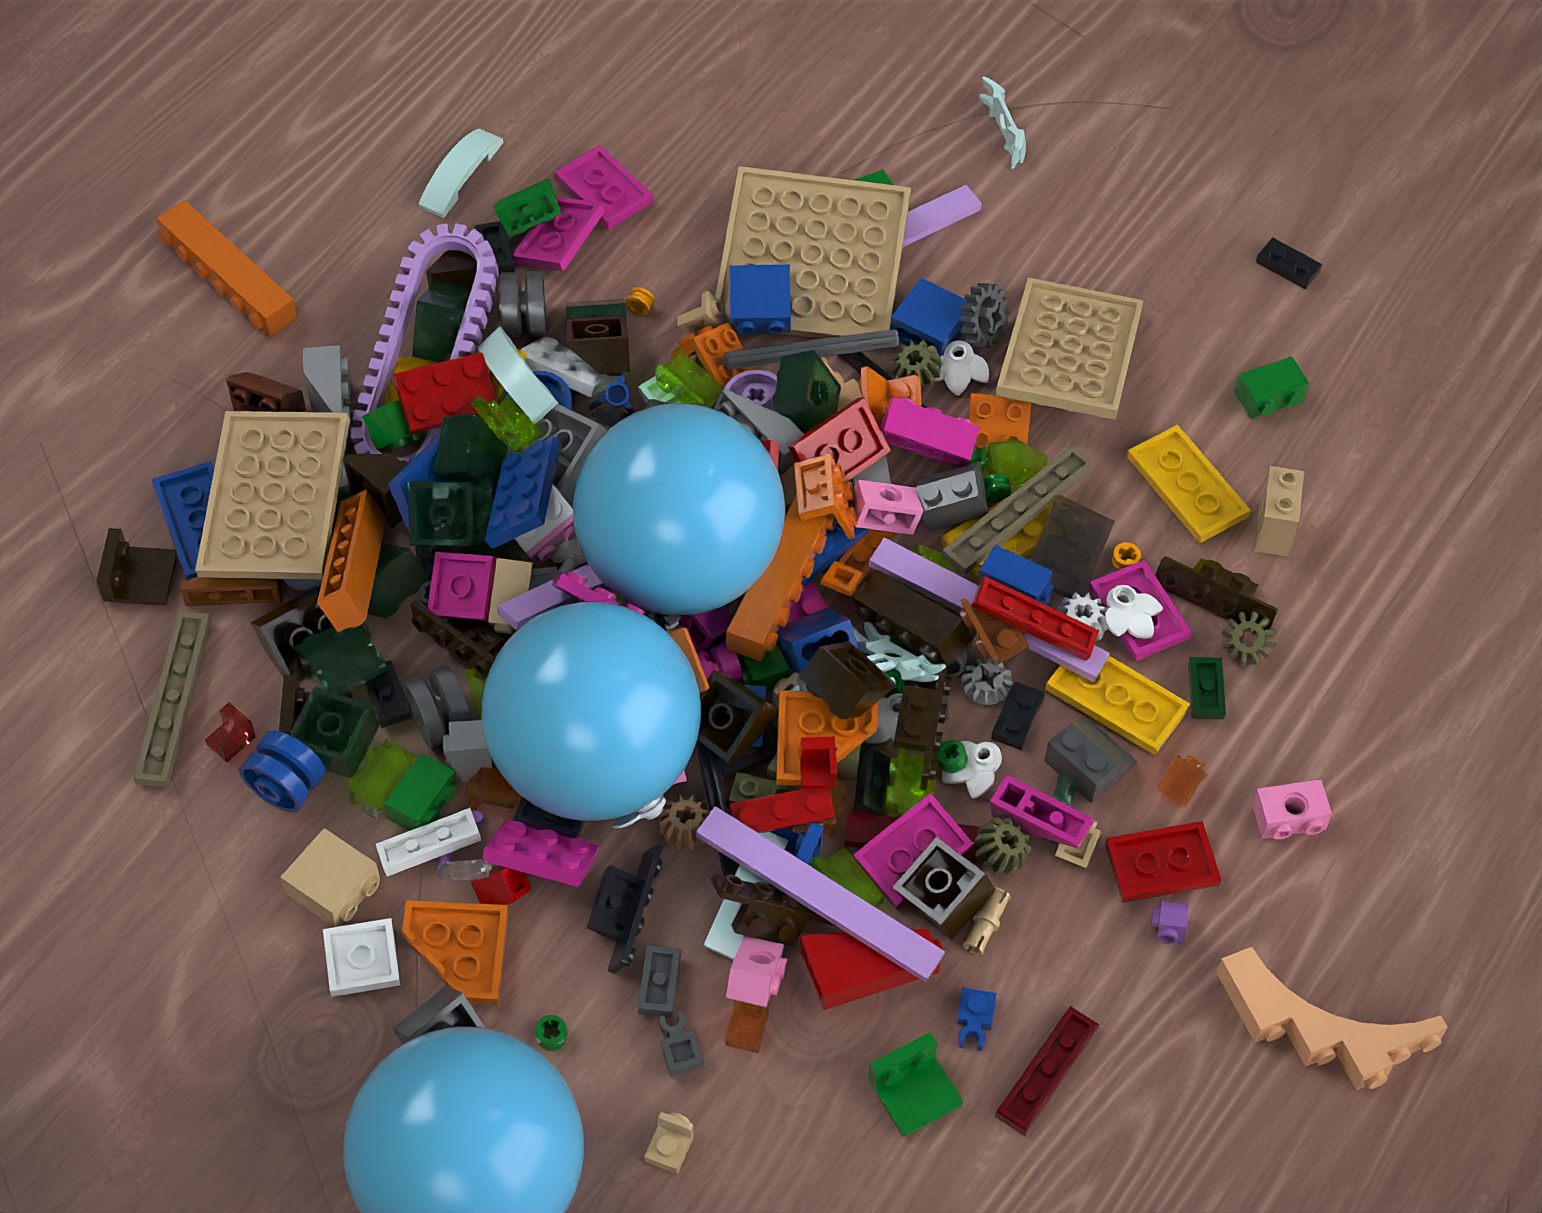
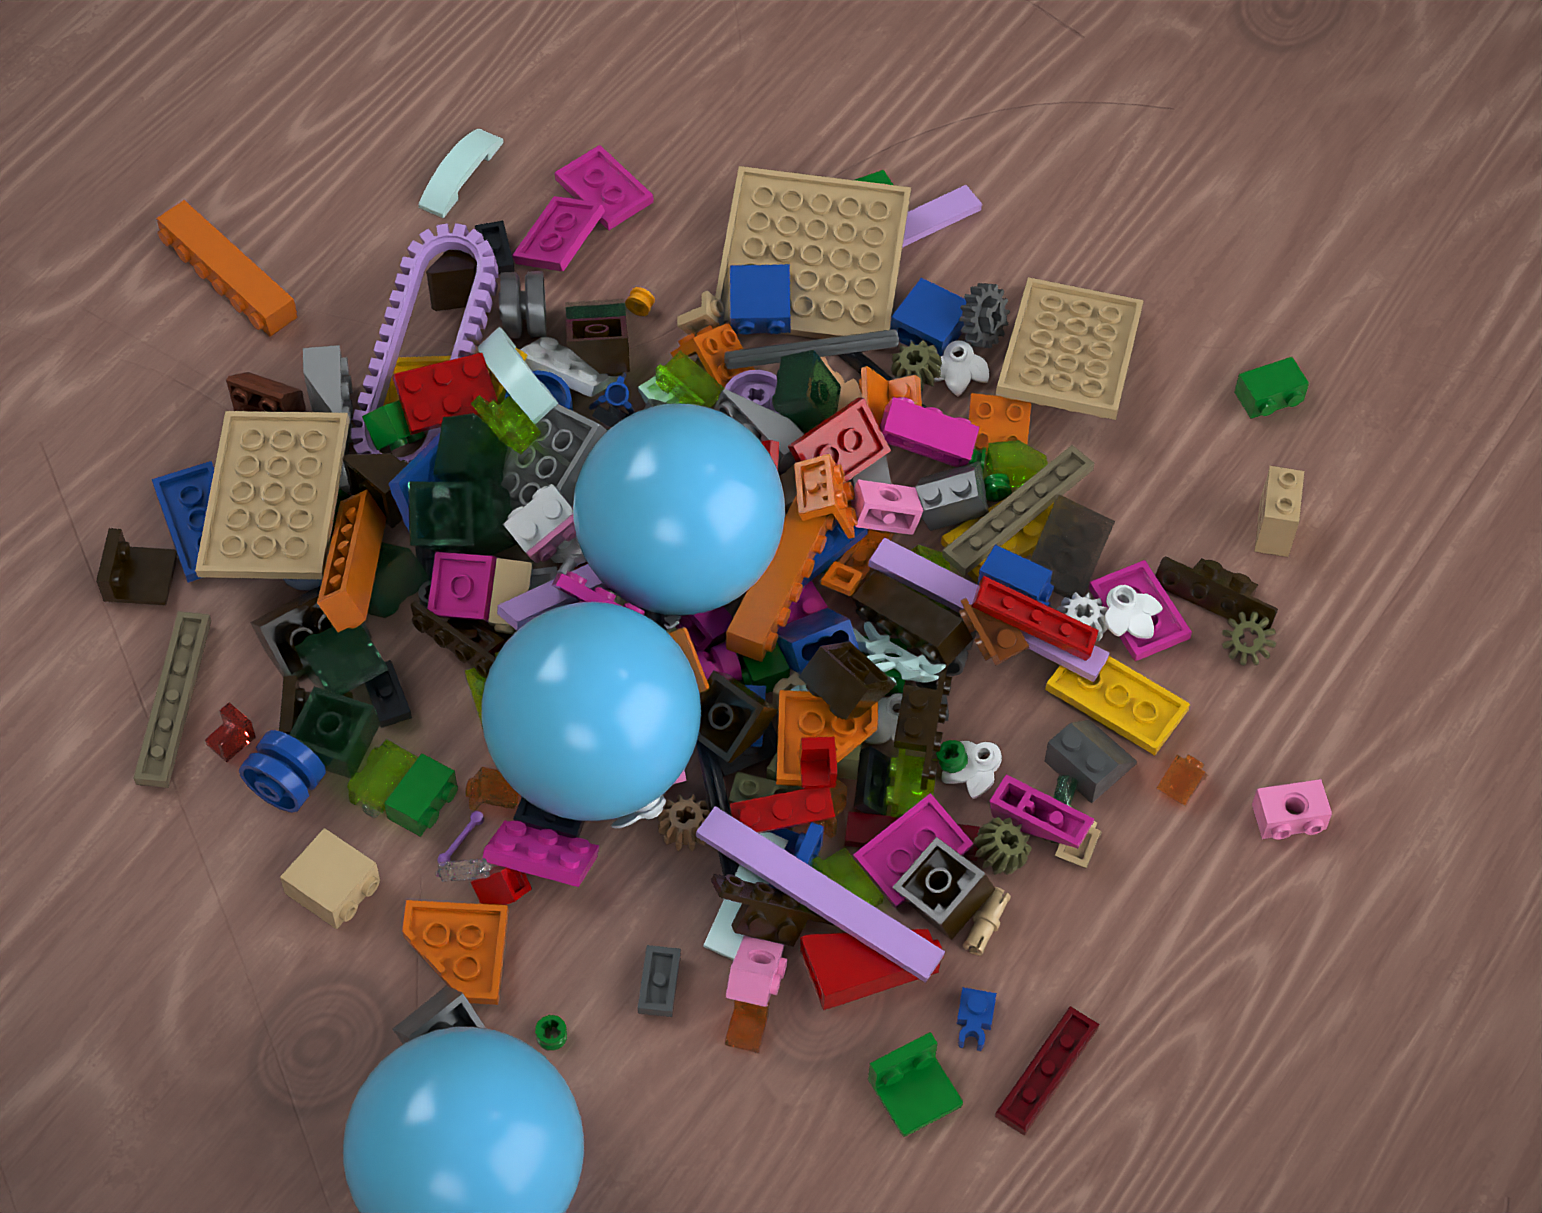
dark orange slope [180,576,282,606] -> none
white plate [323,918,400,997] -> none
white plate [376,808,482,876] -> none
flat silver wheel [403,665,472,748] -> none
clear green brick [412,281,471,363] -> none
light grey brick [443,720,495,783] -> none
blue plate [485,436,561,549] -> none
green bracket [493,178,562,237] -> none
black bracket [587,844,663,974] -> none
tan bracket [644,1112,694,1175] -> none
dark grey plate [660,1011,704,1077] -> none
light grey gear [961,658,1013,705] -> none
light aqua piece [979,76,1026,169] -> none
black plate [991,681,1045,750] -> none
red plate [1105,821,1221,903] -> none
light orange bush [1111,542,1141,571] -> none
yellow plate [1127,424,1251,544] -> none
medium lavender plate [1151,901,1188,945] -> none
dark green plate [1188,657,1226,719] -> none
light nougat arch [1216,947,1448,1090] -> none
black plate [1256,237,1322,290] -> none

